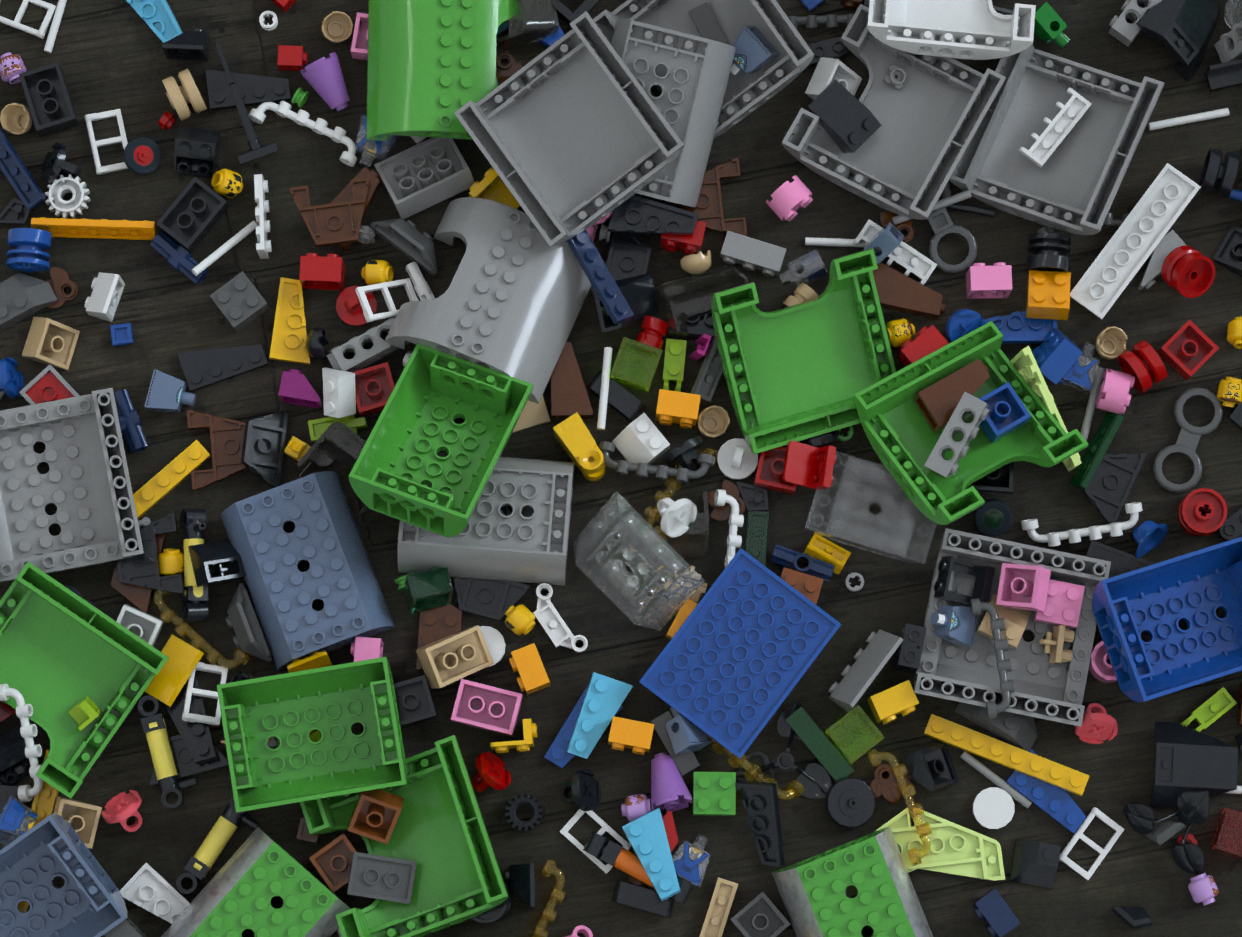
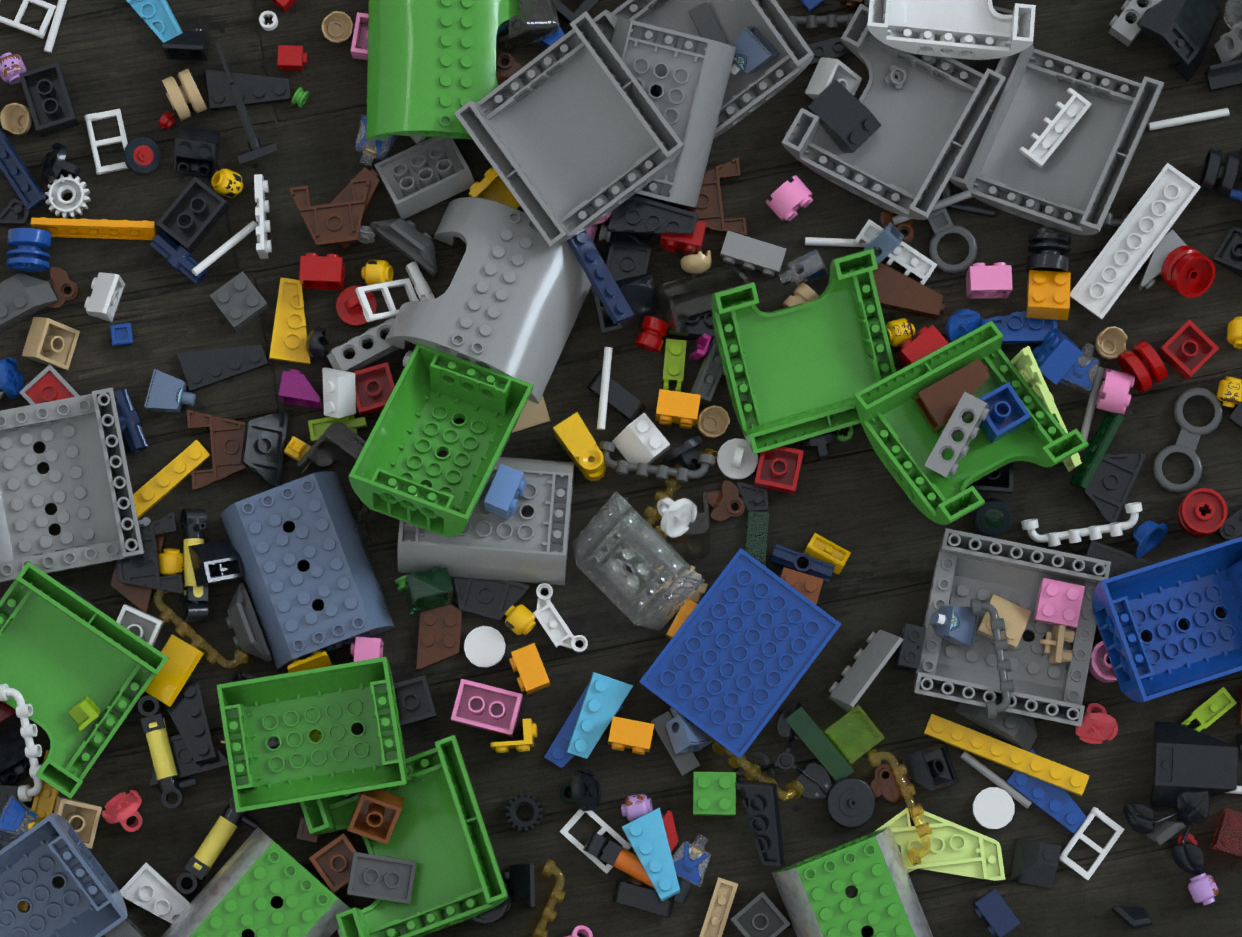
white window [182,662,228,726] -> none
white bar [248,101,358,167] -> none
medium lavender cone [300,52,350,111] -> none
tan slope [416,625,494,689] -> none
red tile [471,752,511,793] -> none
reddish brown slope [551,341,593,419] -> none
clear neon green brick [610,337,663,393] -> none
medium lavender cone [651,753,693,812] -> none
white bar [714,489,744,568] -> none
red bracket [782,441,836,490] -> none
clear slope [805,451,937,564] -> none
light grey bush [845,572,864,592] -> none
yellow brick [867,680,919,725] -> none
black panel [934,556,995,607] -> none
bright pink brick [996,563,1051,612] -> none
green torso [1034,1,1070,48] -> none
none -> medium blue brick [484,463,527,520]

